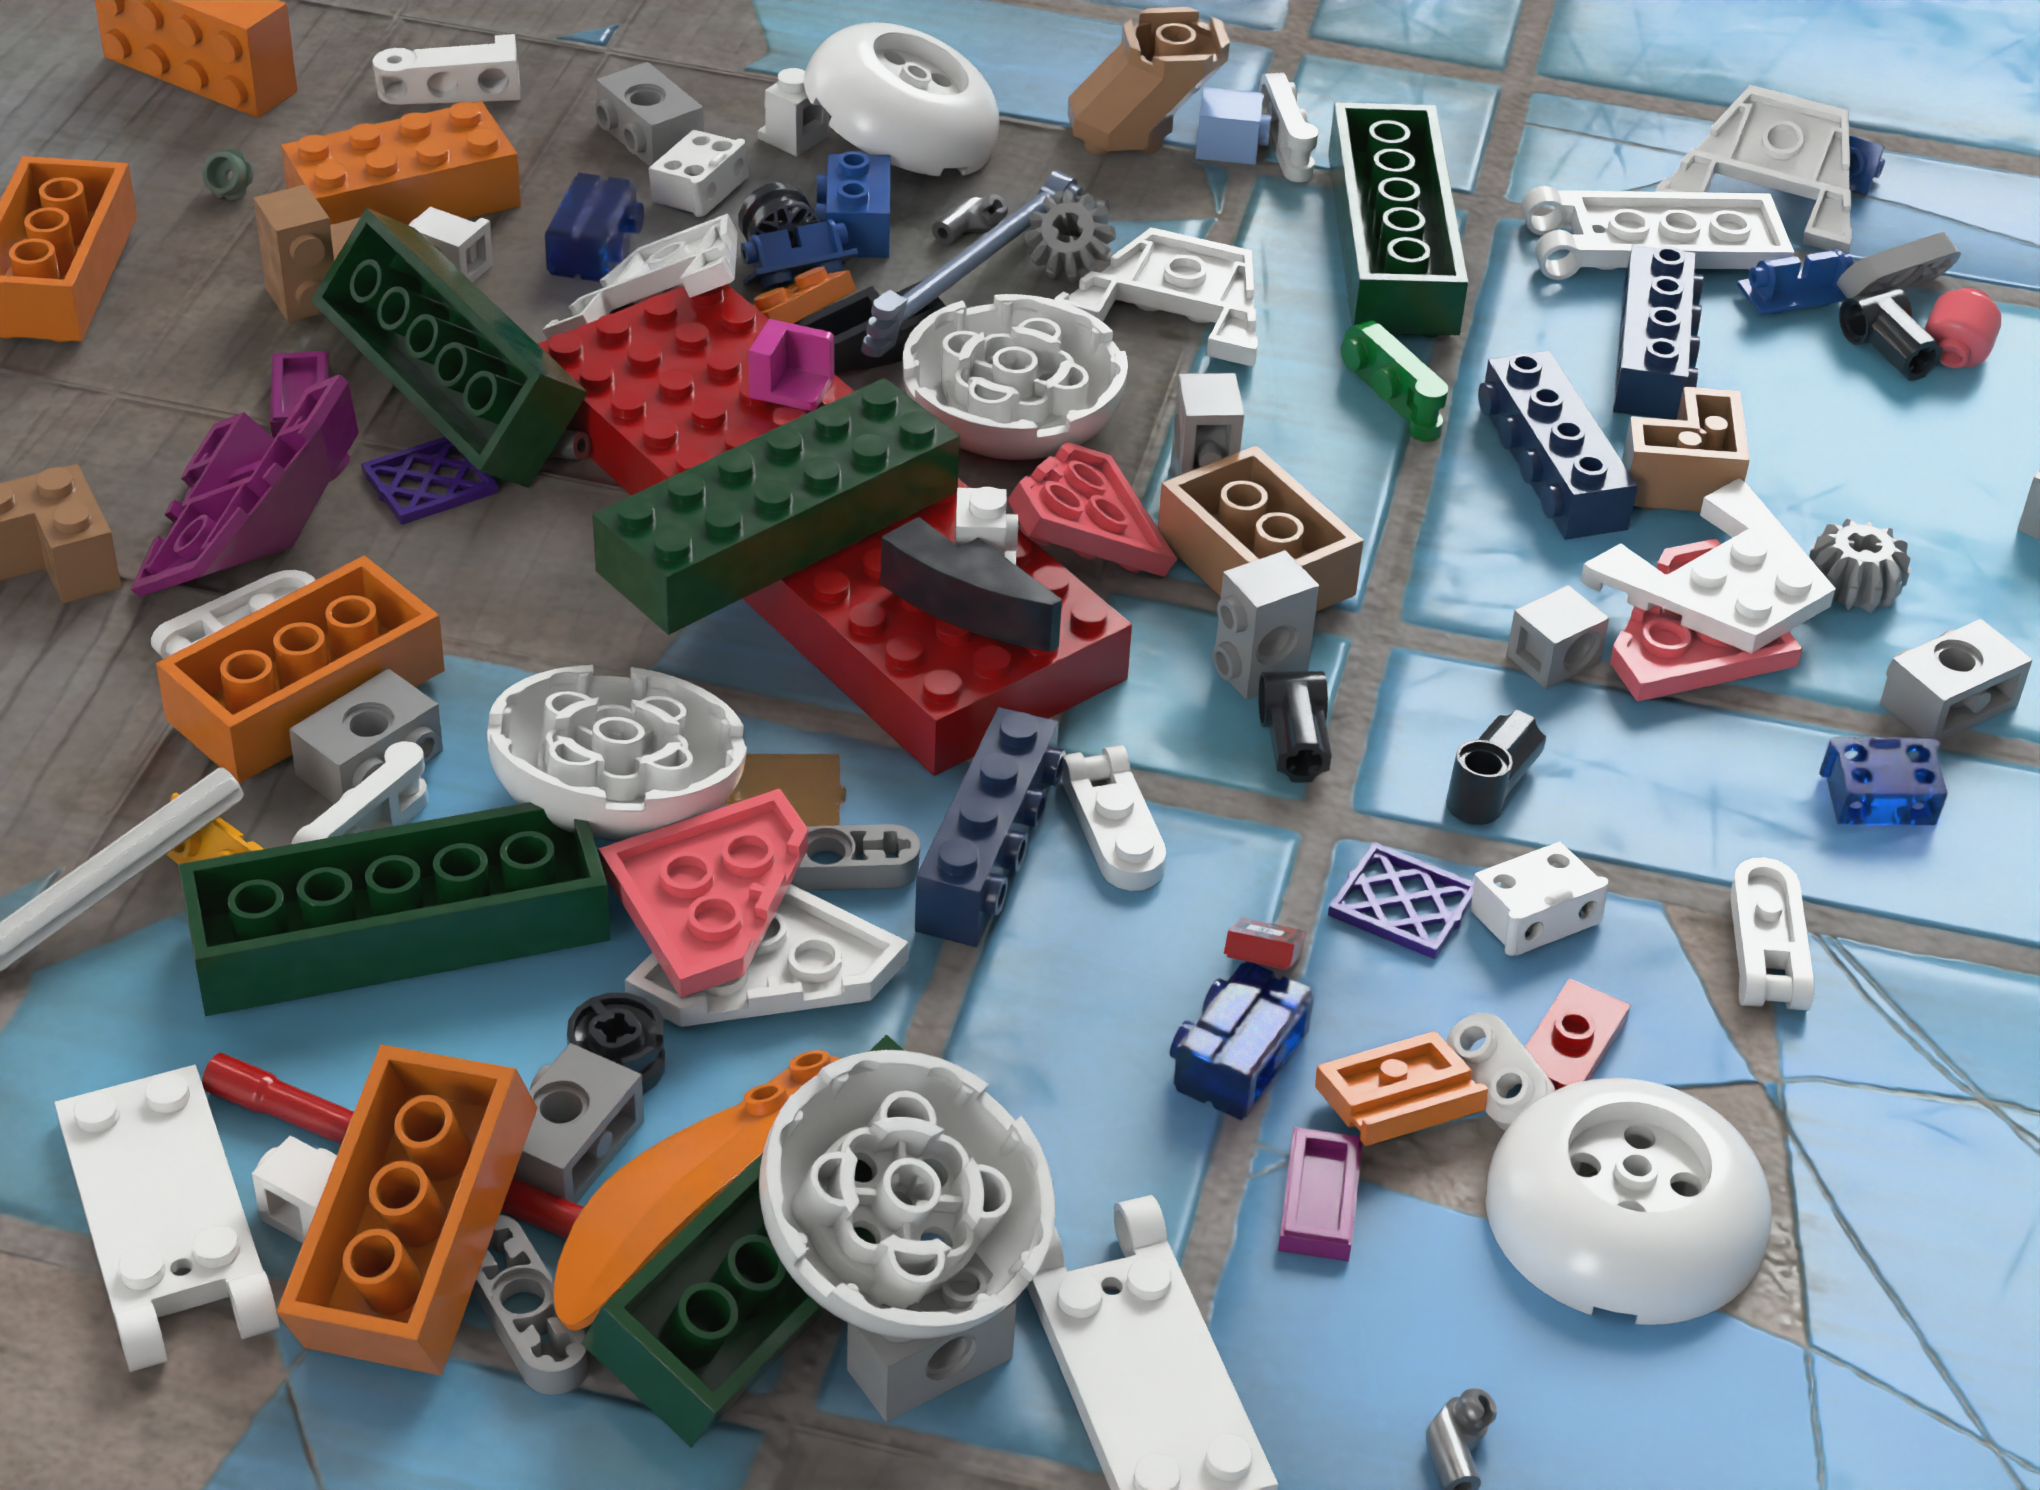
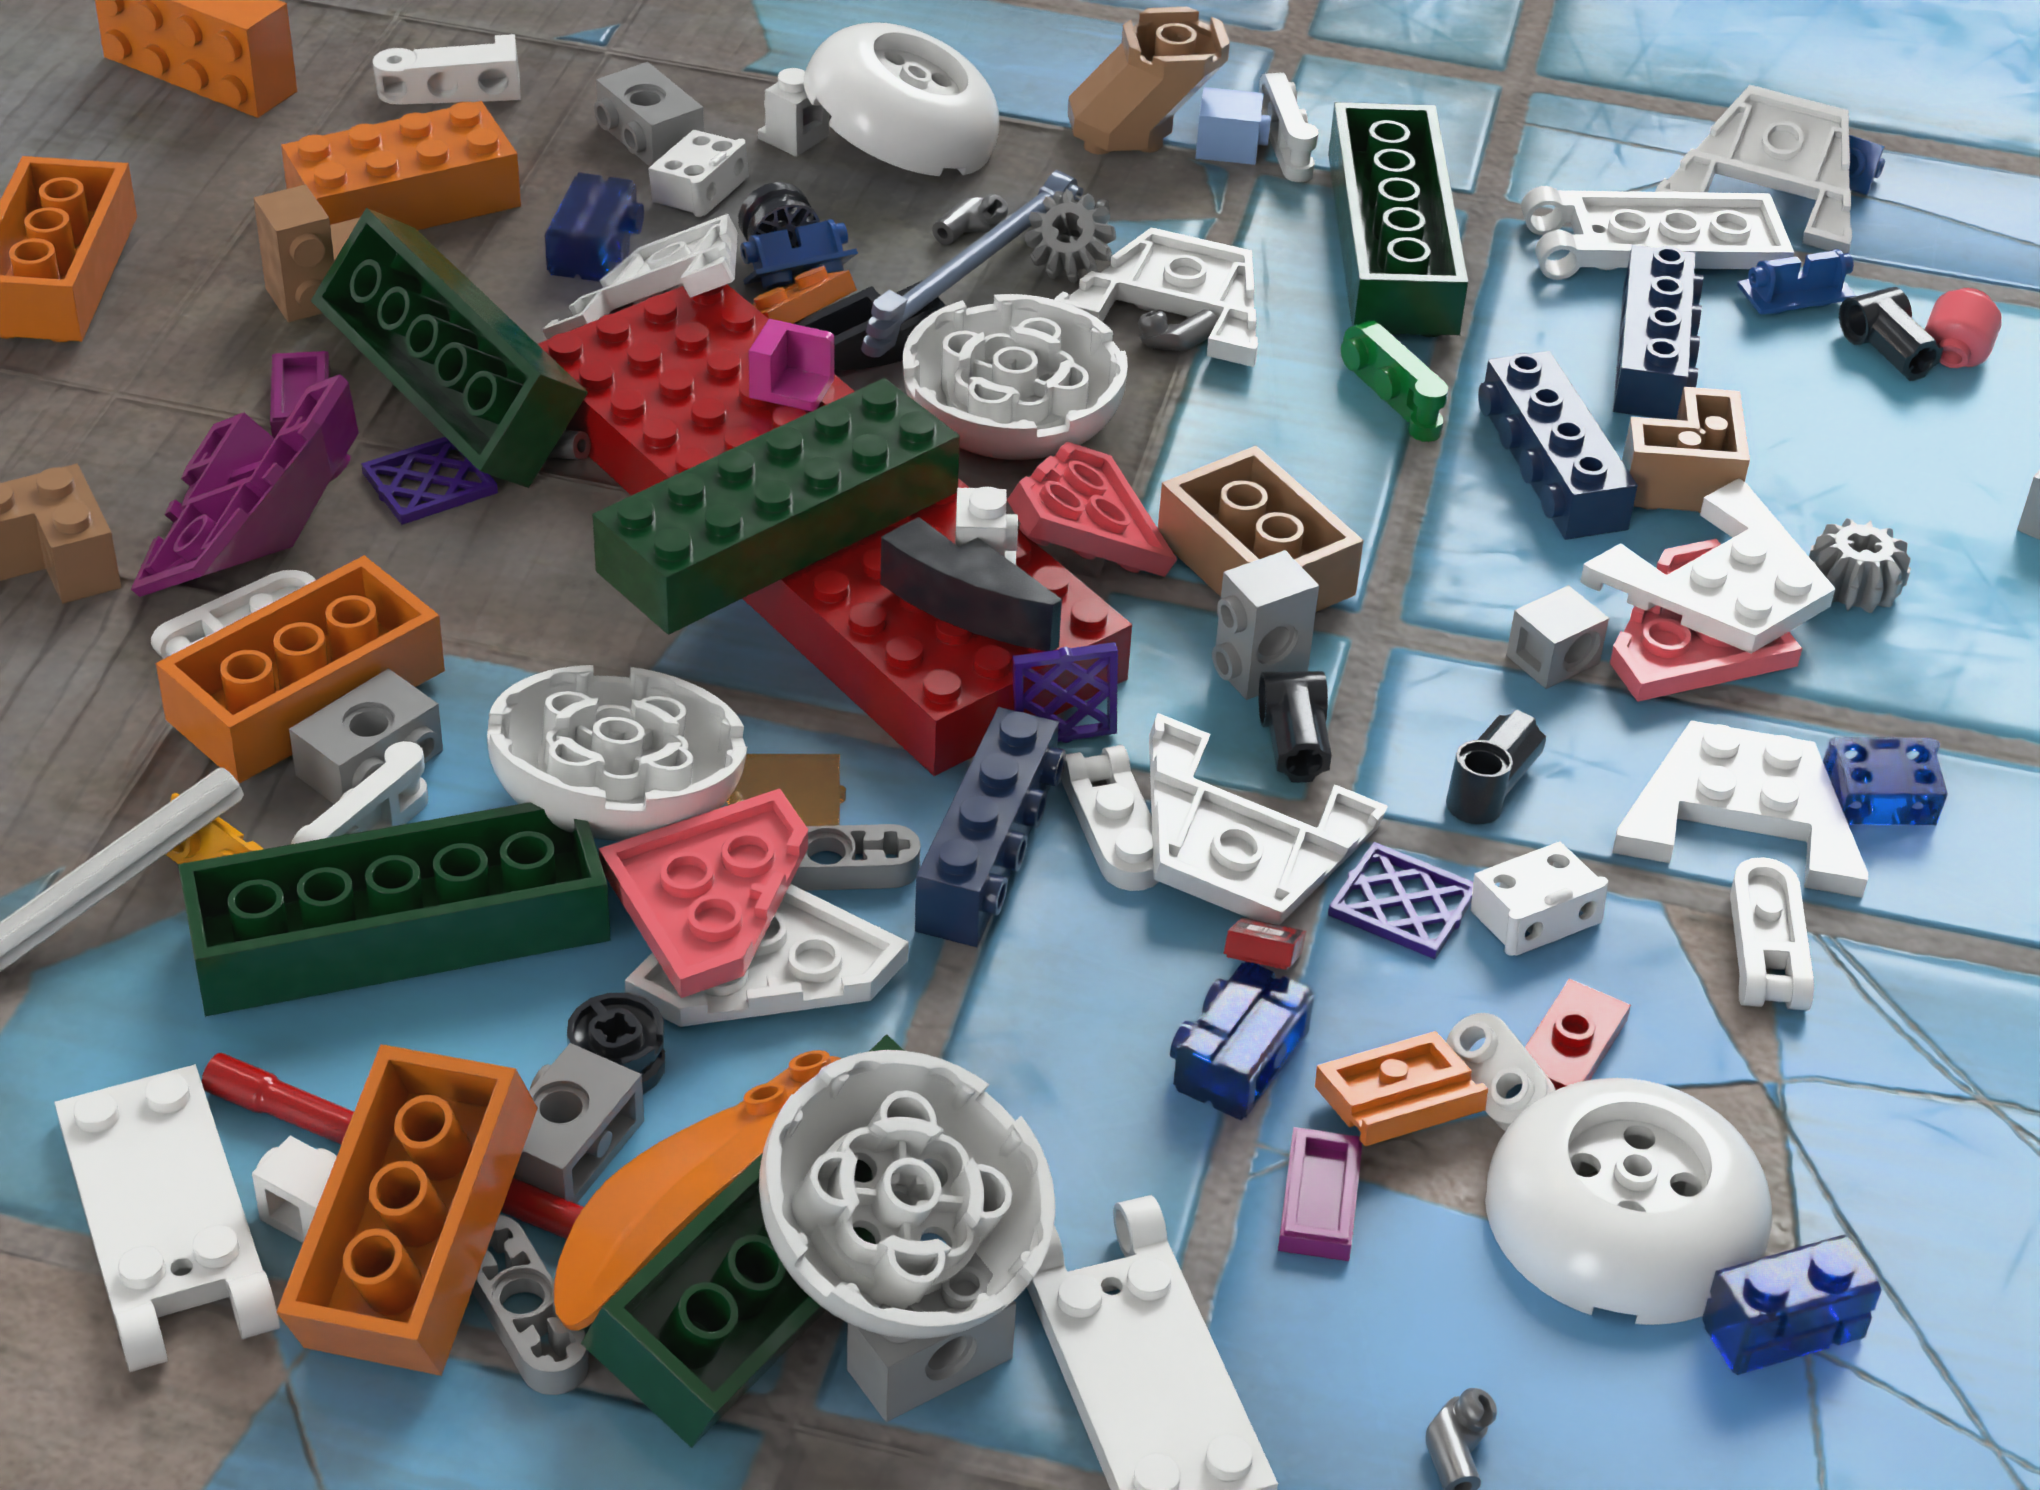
sand green plate [202,149,254,201] -> none
white brick [409,207,493,283] -> none
blue brick [816,151,890,258] -> none
light grey brick [1170,373,1244,478] -> none
light grey beam [1836,232,1961,298] -> none
light grey brick [1880,619,2033,746] -> none
none -> dark purple window [1013,642,1118,743]
none -> flat silver arm [1138,309,1218,351]
none -> white wing [1149,713,1387,925]
none -> white wing [1613,721,1868,898]
none -> clear blue brick [1702,1234,1882,1375]

